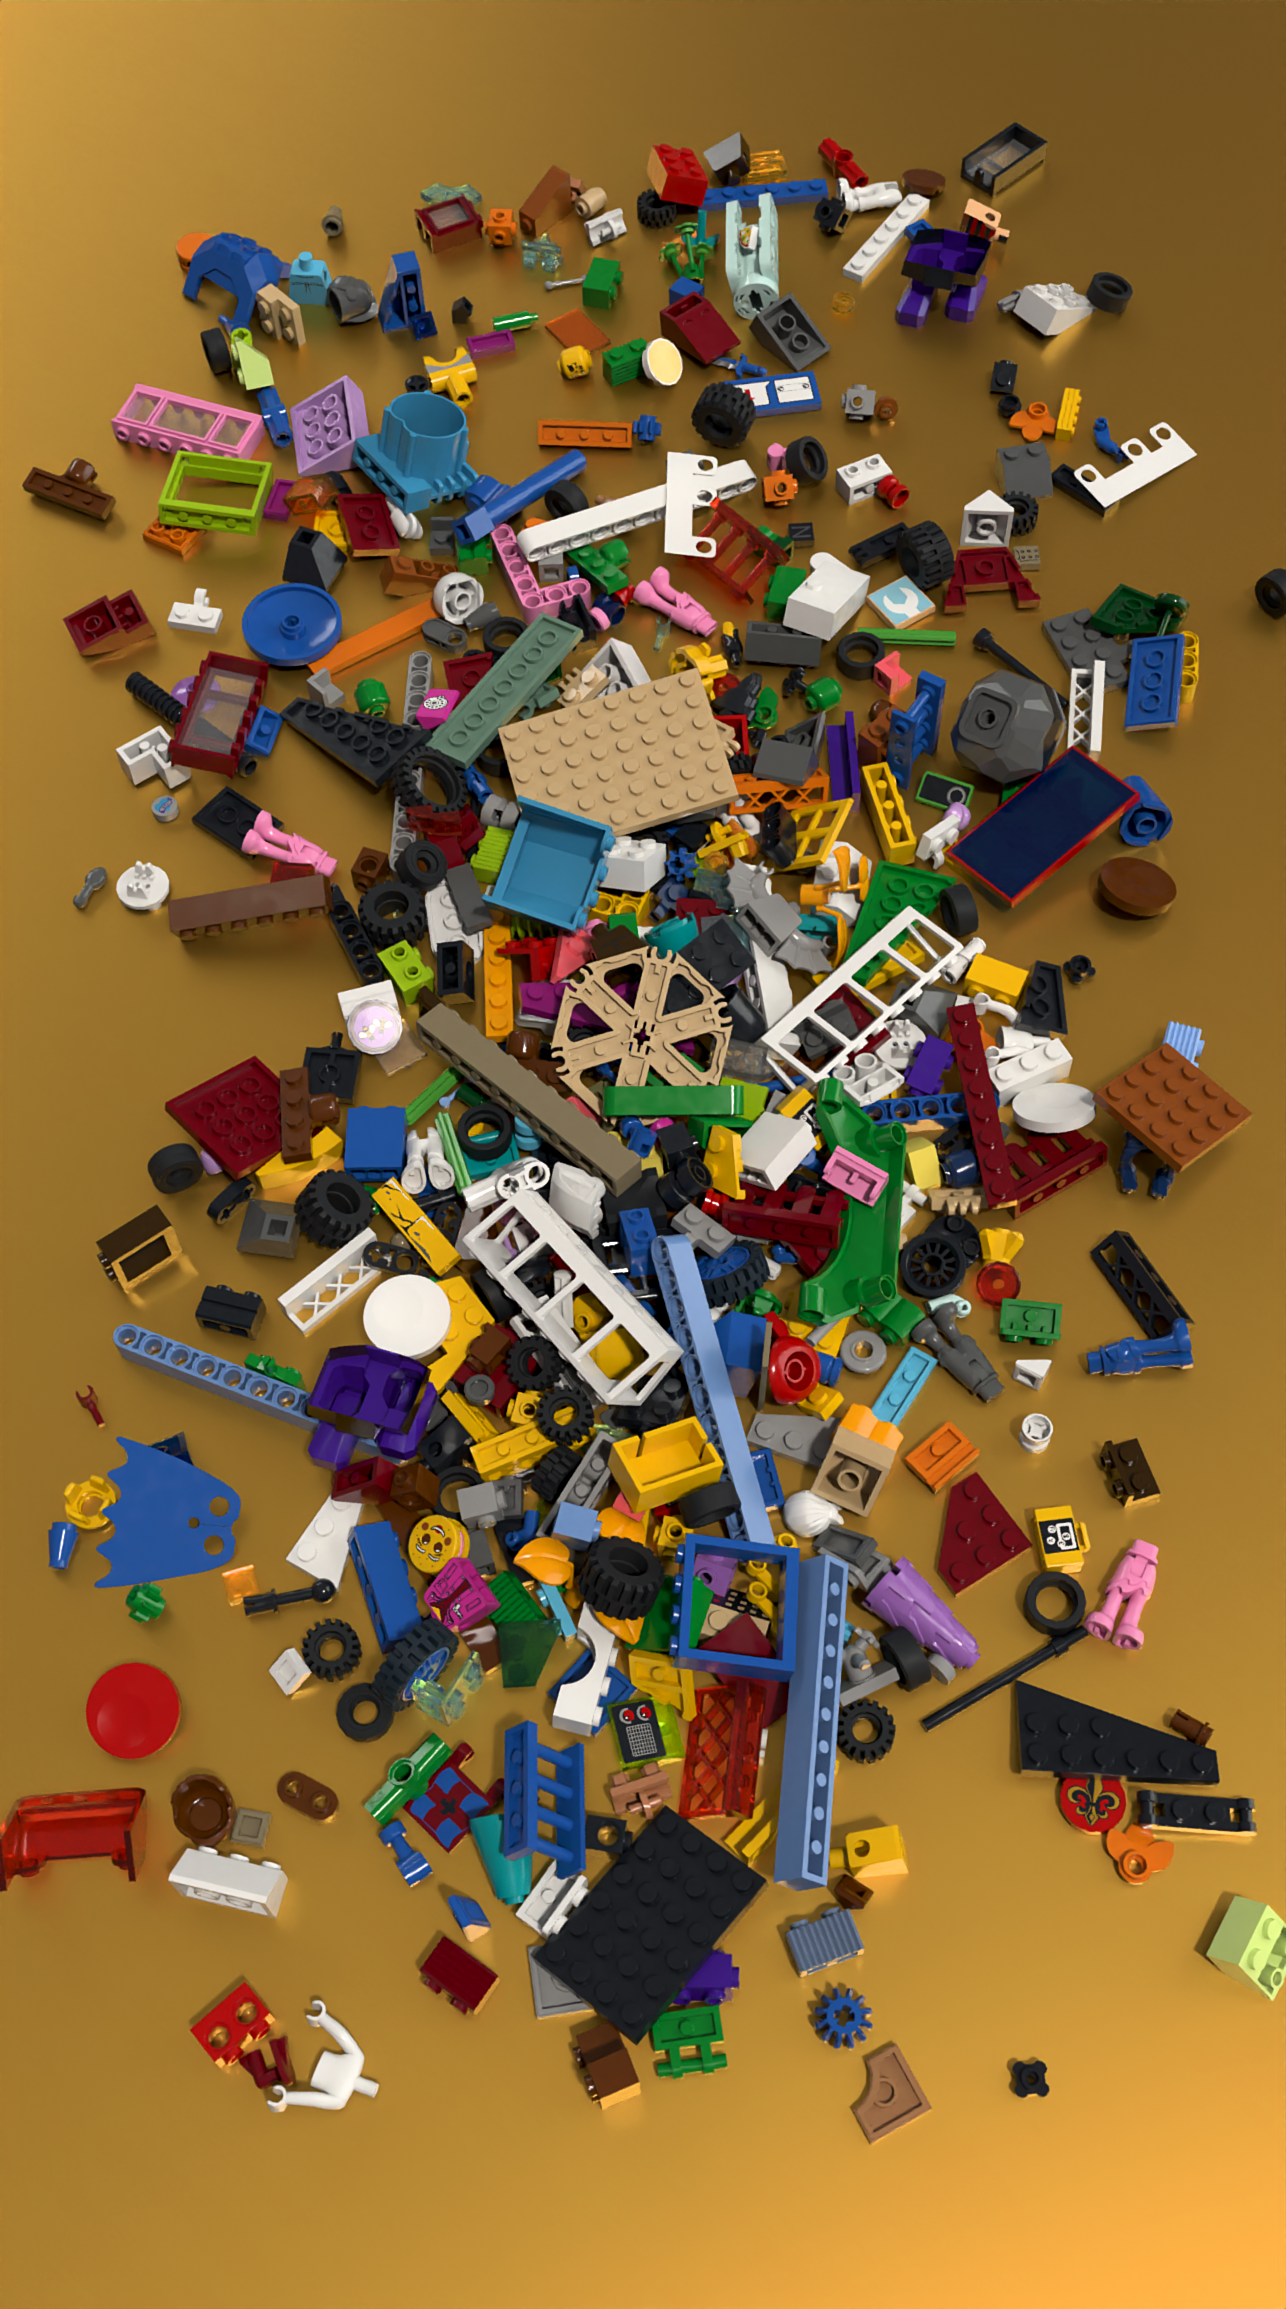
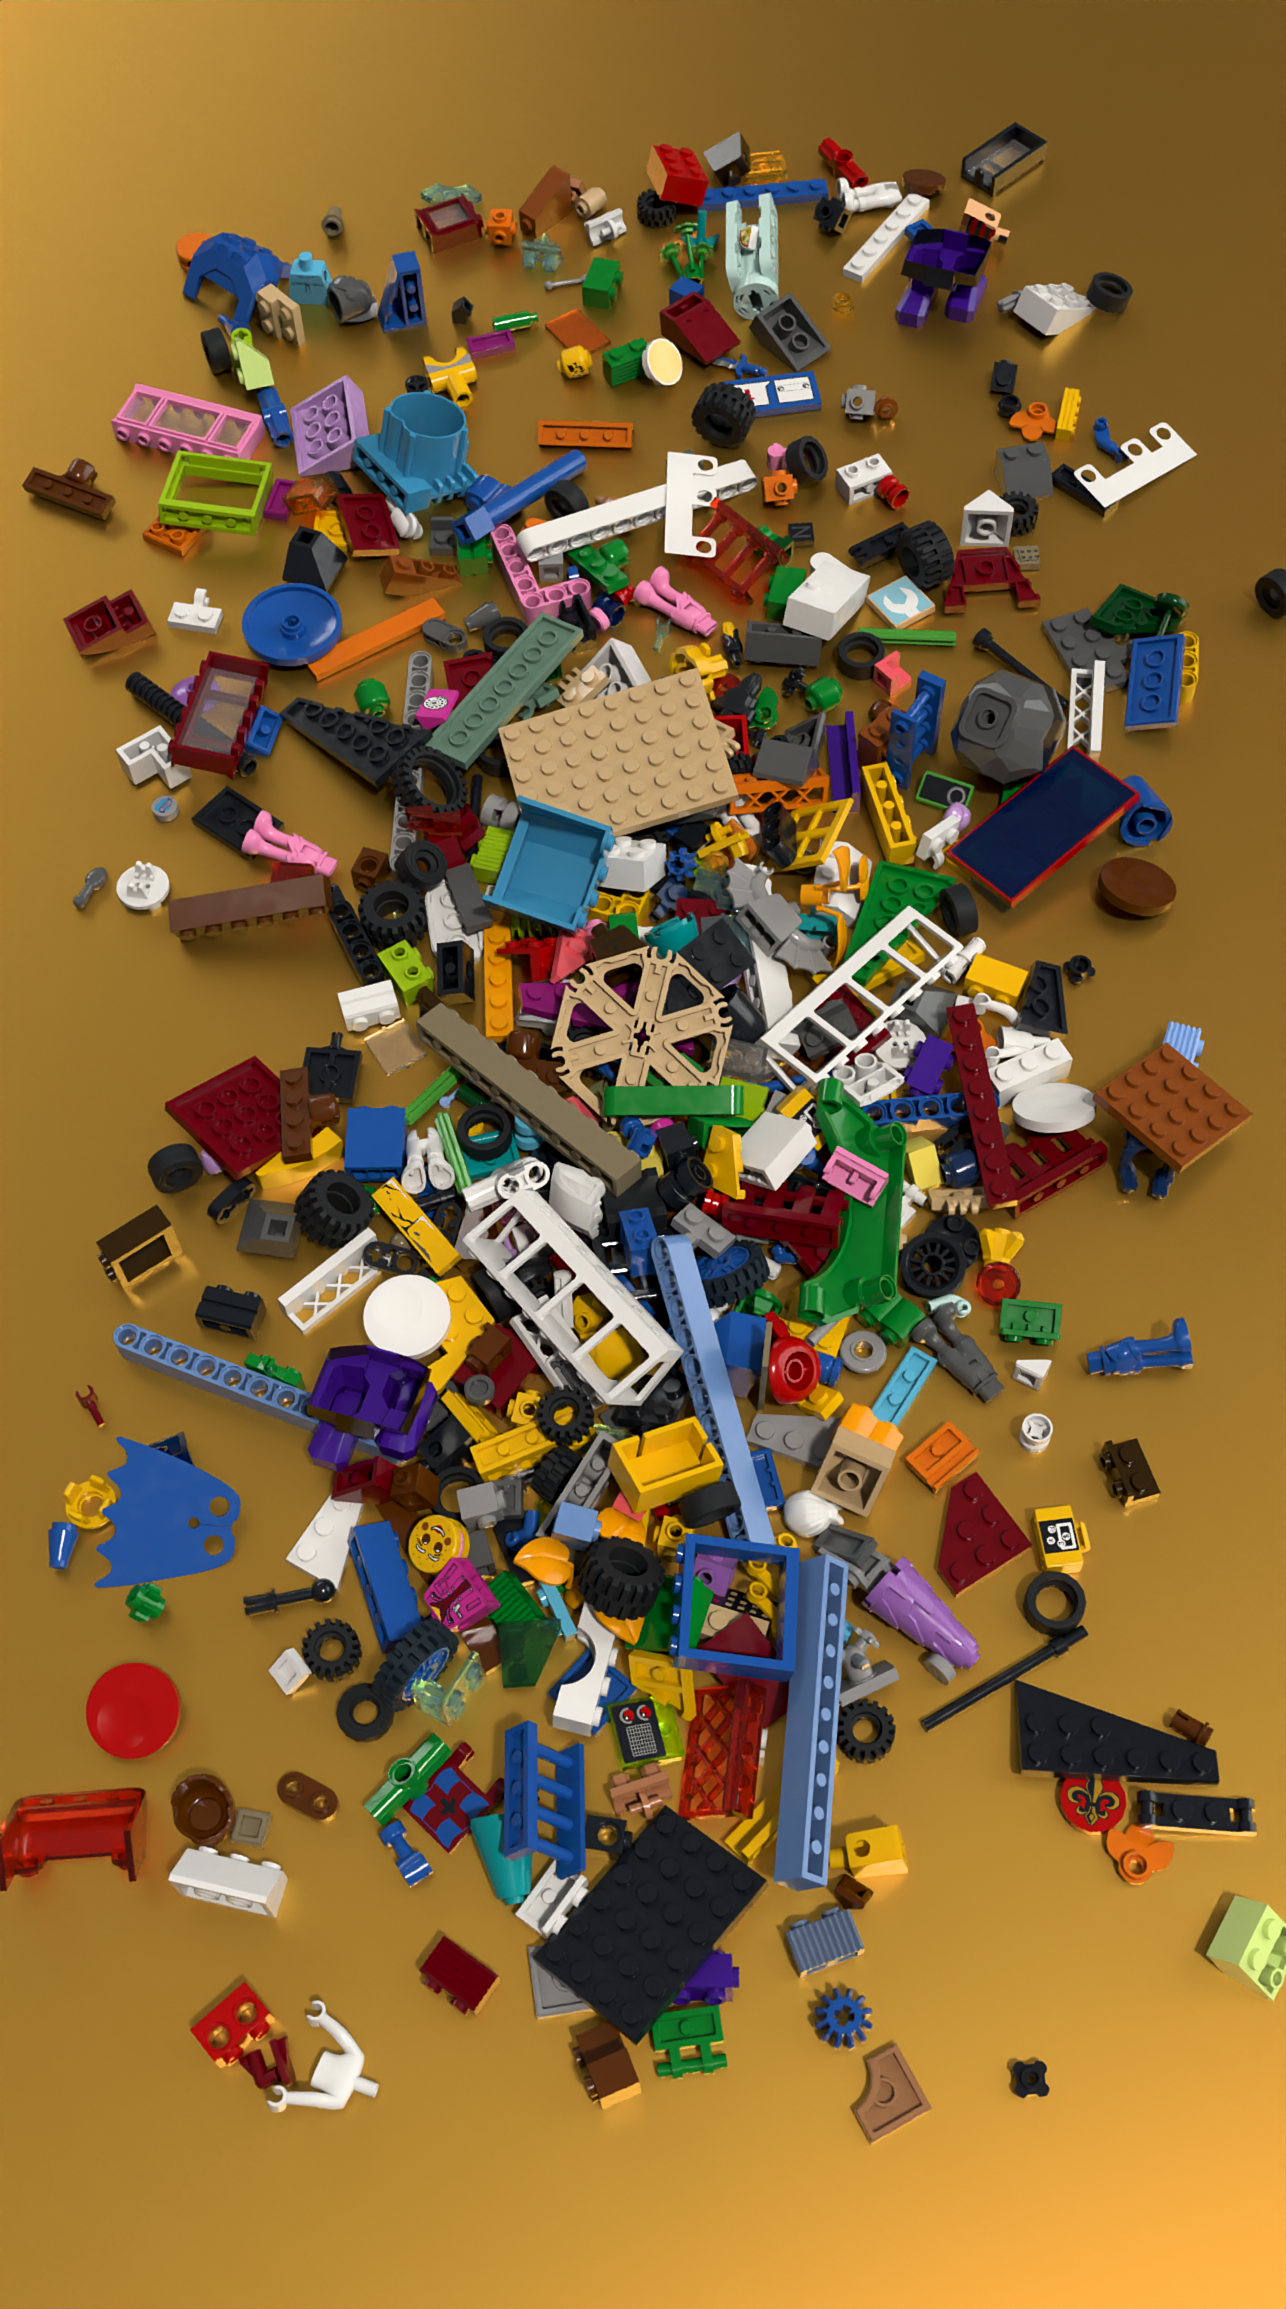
clear yellow plate [222,1564,260,1606] -> none
light grey panel [306,667,346,709] -> none
tile [347,999,403,1055] -> none
clear blue slope [409,310,438,340] -> none
white cylinder [433,572,484,624] -> none
blue slope [447,1895,491,1942] -> none
blue pin [456,763,493,804] -> none
black tyre [506,1335,566,1391] -> none
blue gear [632,415,662,442] -> none
black tyre [879,1626,932,1692] -> none
bright pink piece [1084,1539,1159,1650] -> none
black fence [1090,1230,1195,1339] -> none

